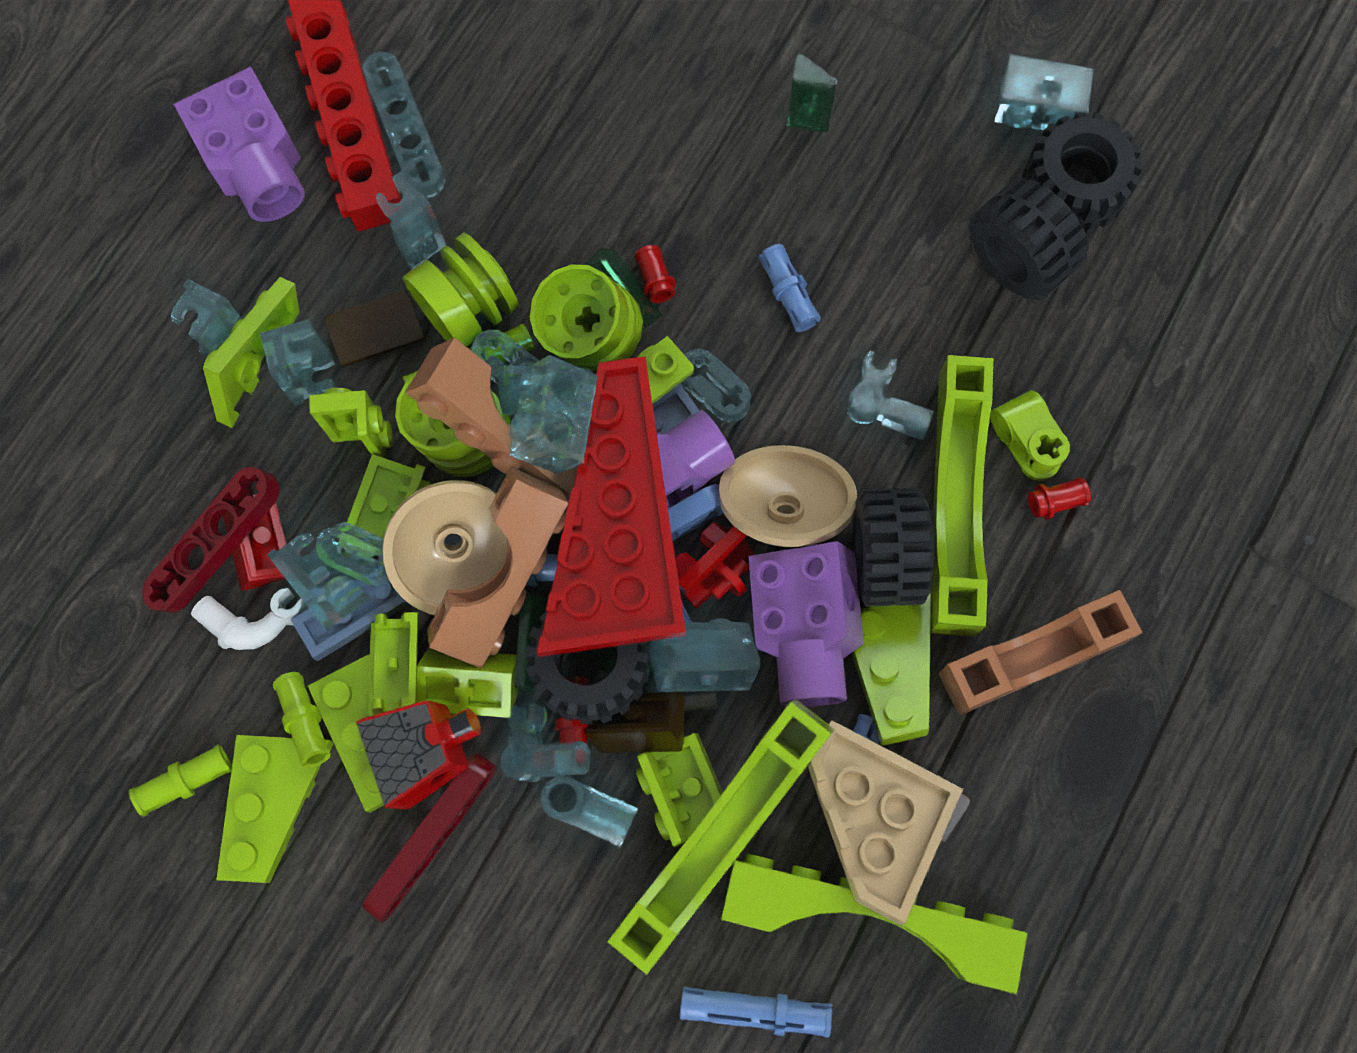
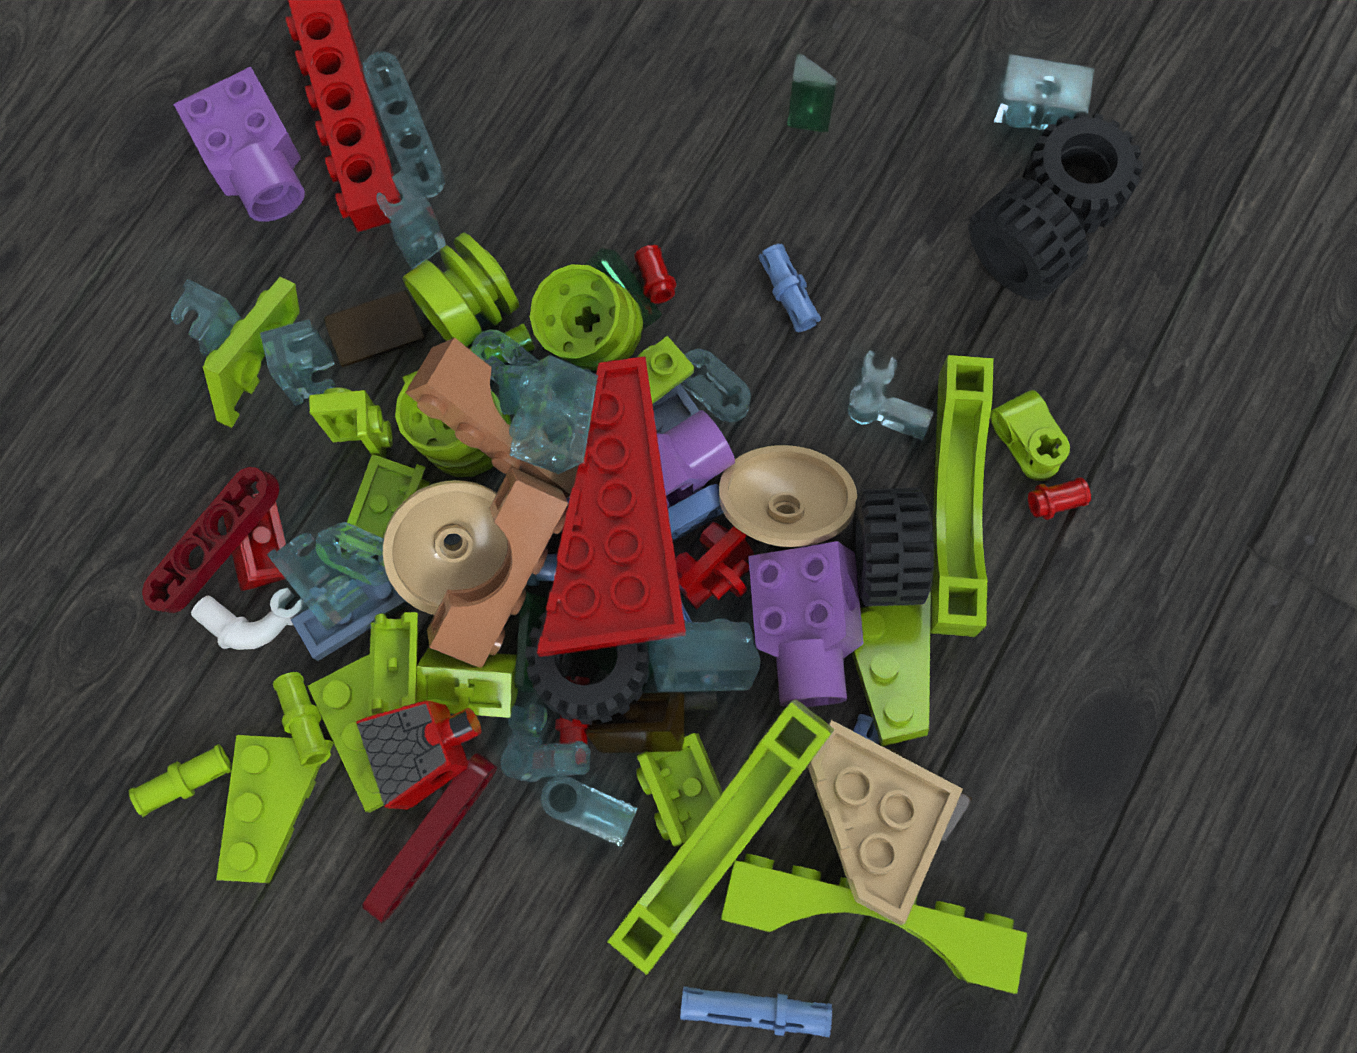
nougat arch [938,590,1142,716] -> none

